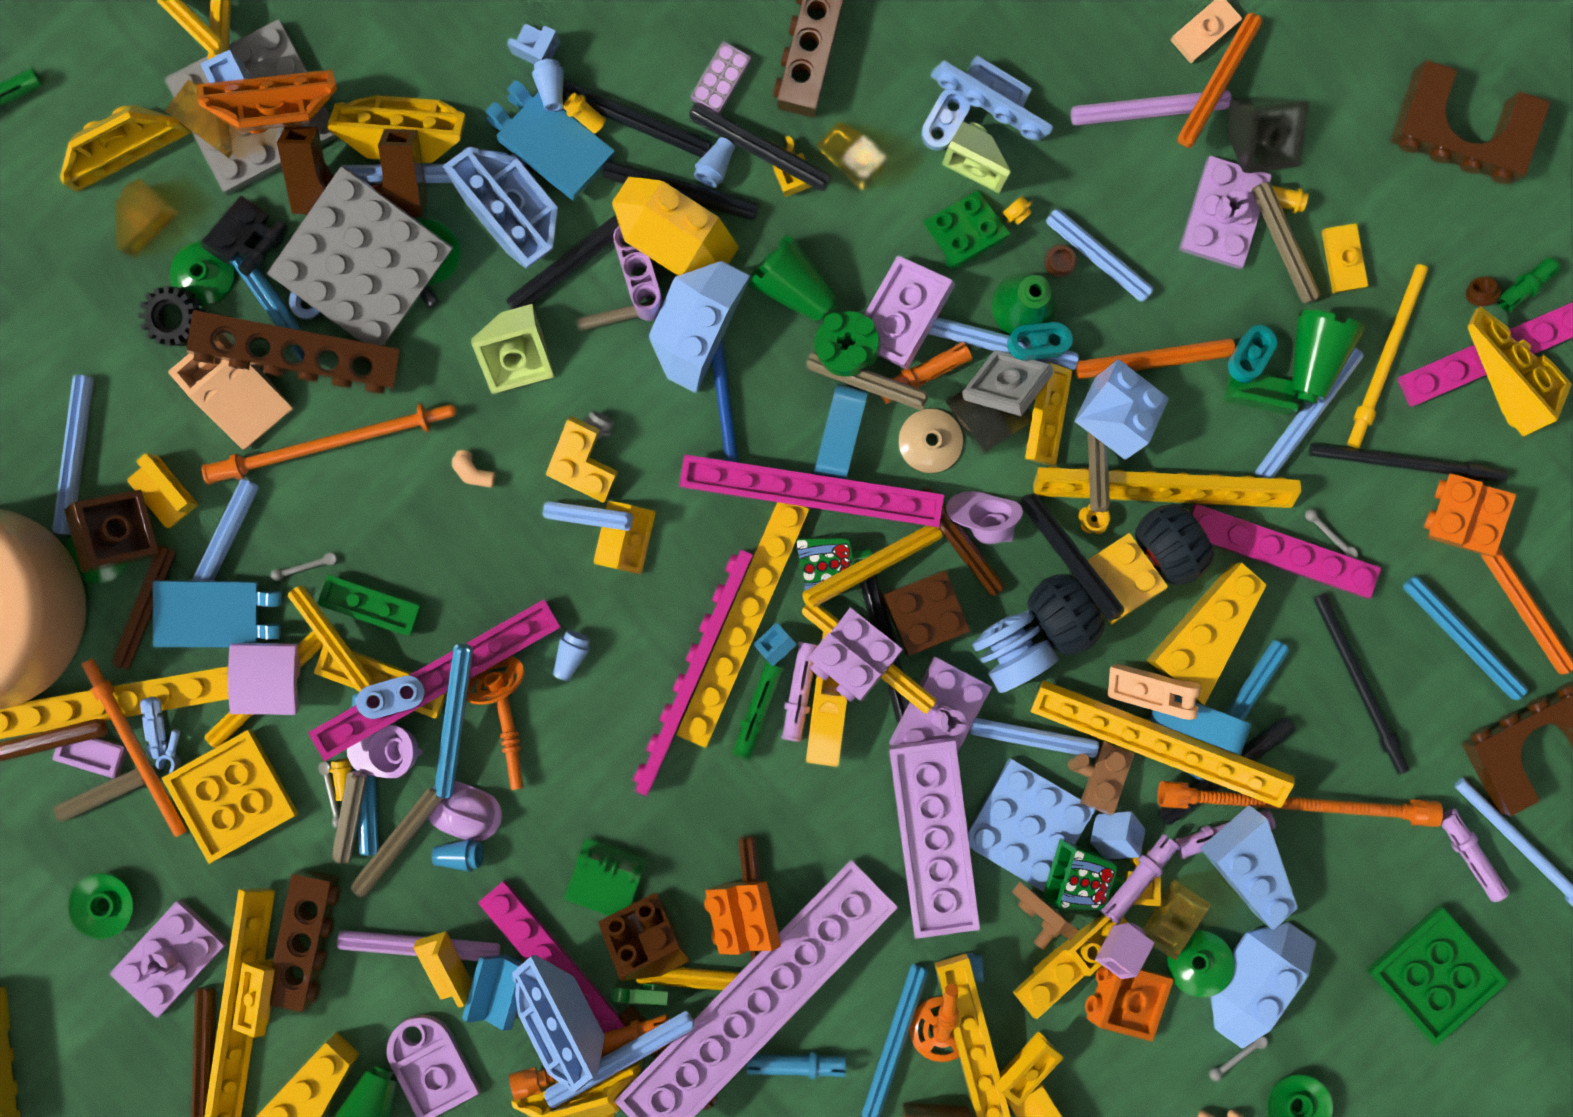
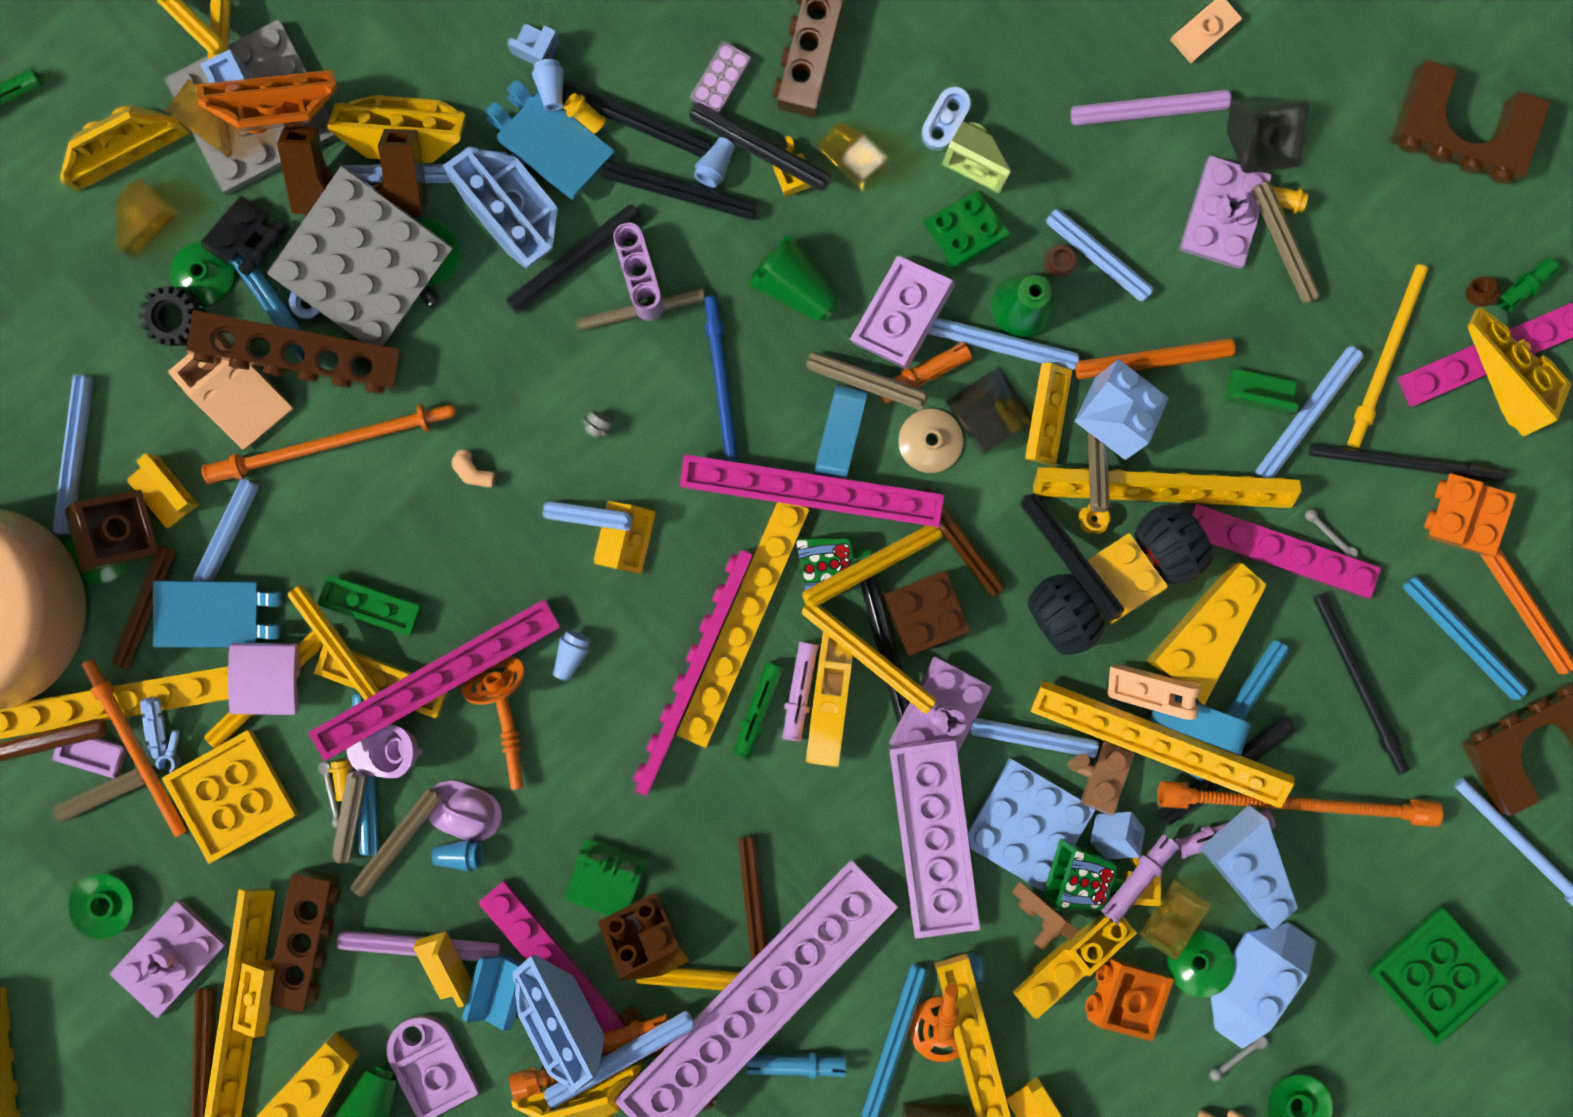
light grey hinge [271,553,338,581] -> none
light blue plate [356,676,425,719] -> none
dark azure axle [434,644,473,798] -> none
yellowish green slope [471,304,554,394] -> none
yellow plate [546,416,618,503] -> none
green plate [611,984,670,1007] -> none
yellow wedge [612,177,739,276] -> none
light blue wedge [648,261,751,393] -> none
orange plate [704,881,781,955] -> none
dark azure plate [753,622,797,666] -> none
lavender plate [808,608,903,702] -> none
green plate [814,311,881,377] -> none
light blue bracket [930,55,1053,141] -> none
lavender piece [946,491,1023,544] -> none
light grey plate [962,350,1053,416] -> none
light blue wheel [971,610,1059,693] -> none
yellow panel [995,1032,1064,1106] -> none
yellow plate [1002,195,1032,225] -> none
teal plate [1007,322,1073,361] -> none
lavender brick [1095,923,1154,979] -> none
orange axle [1177,13,1263,148] -> none
teal plate [1227,325,1277,383] -> none
green cone [1292,309,1365,404] -> none
yellow plate [1321,223,1368,294] -> none
lavender pin [1441,809,1510,902] -> none

